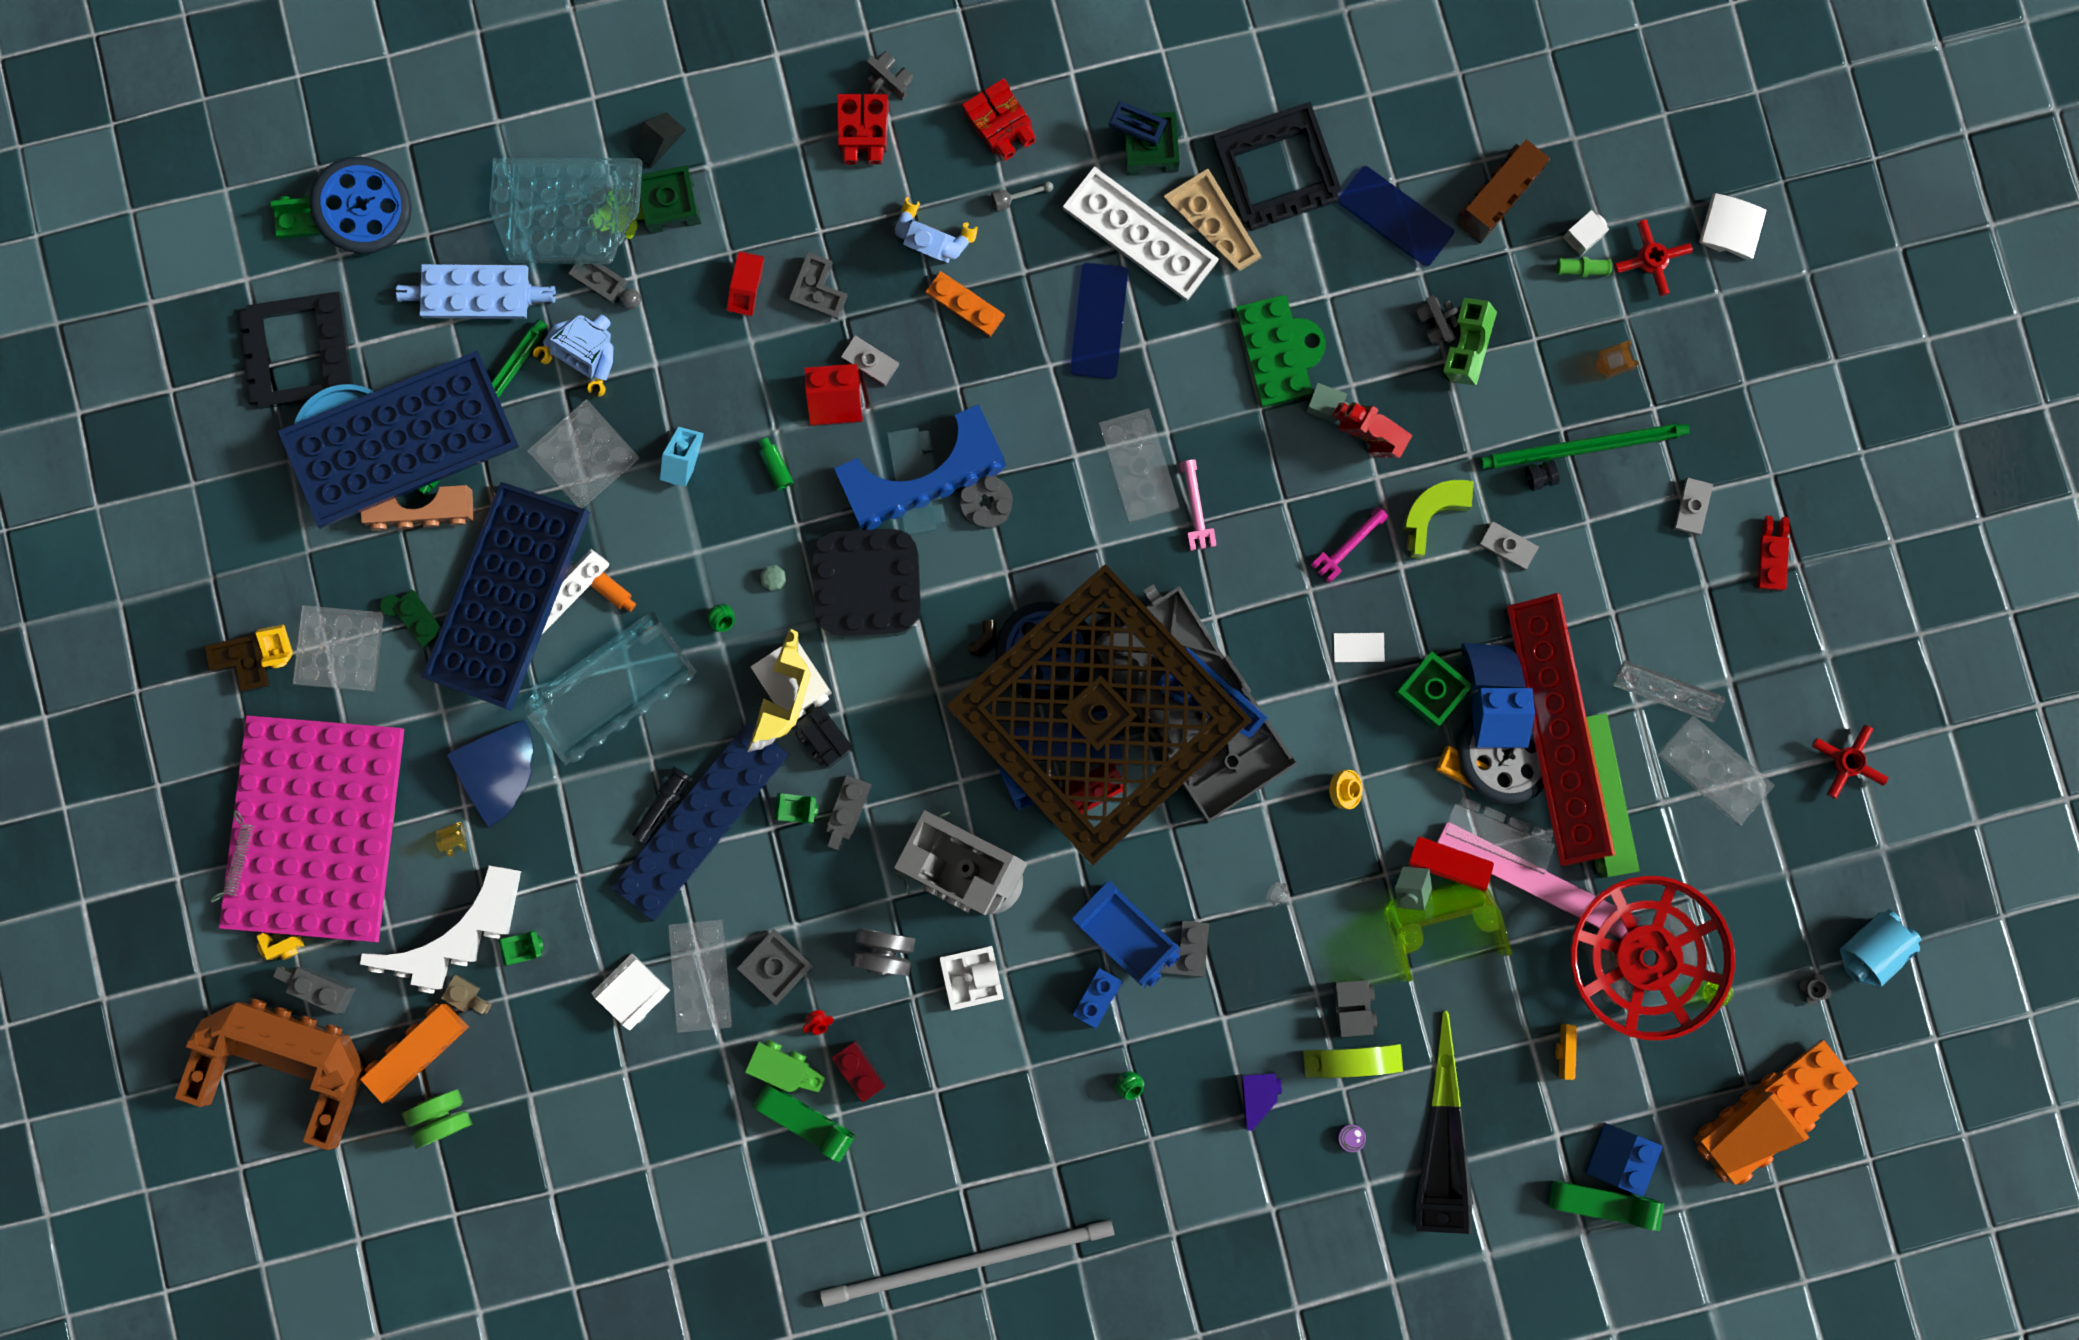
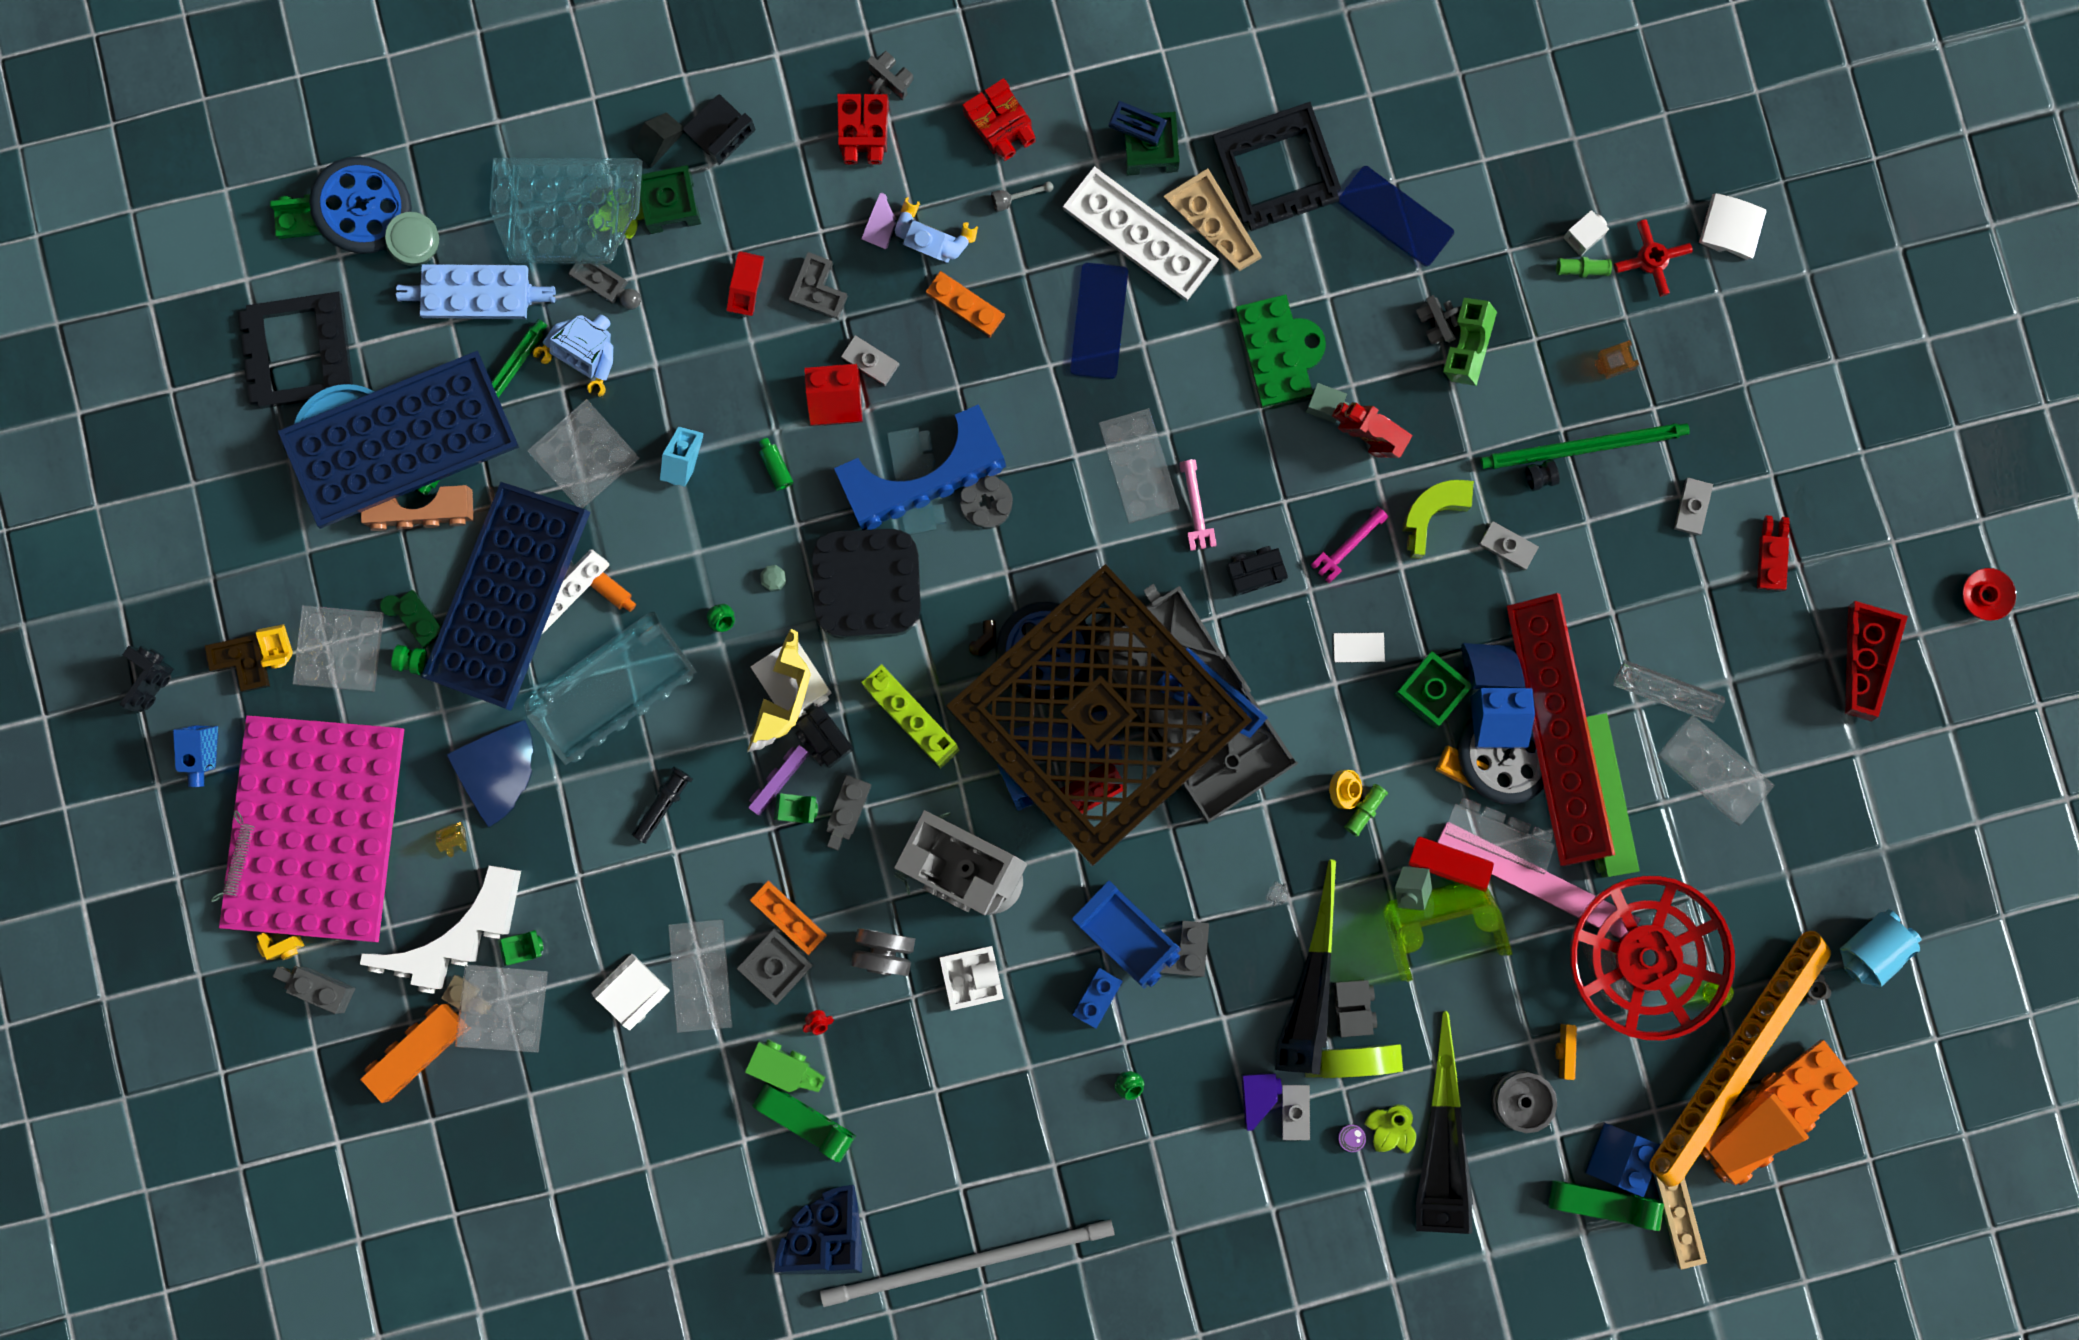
dark orange wedge [175,998,365,1150] -> none
bright green wheel [401,1089,473,1149] -> none
dark blue plate [612,722,790,921] -> none
dark red brick [832,1041,887,1103] -> none
reddish brown wedge [1457,139,1551,244] -> none
red bar [1812,725,1889,799] -> none
none -> black bracket [120,646,174,712]
none -> blue torso [173,725,218,787]
none -> sand green piece [385,212,439,266]
none -> green wheel [391,645,426,675]
none -> clear plate [455,964,548,1053]
none -> black bracket [683,94,756,165]
none -> medium lavender plate [749,745,810,815]
none -> orange plate [750,881,827,955]
none -> dark blue brick [774,1185,862,1274]
none -> lime window [861,664,960,769]
none -> lavender slope [862,193,897,249]
none -> black brick [1226,546,1288,597]
none -> black plate [1275,859,1336,1074]
none -> light grey plate [1282,1085,1310,1140]
none -> bright green pin [1344,784,1388,836]
none -> lime plate [1365,1104,1416,1153]
none -> flat silver wheel [1490,1070,1557,1133]
none -> light orange beam [1650,931,1831,1187]
none -> tan plate [1653,1168,1707,1270]
none -> red wedge [1845,601,1908,722]
none -> red dish [1962,568,2016,621]

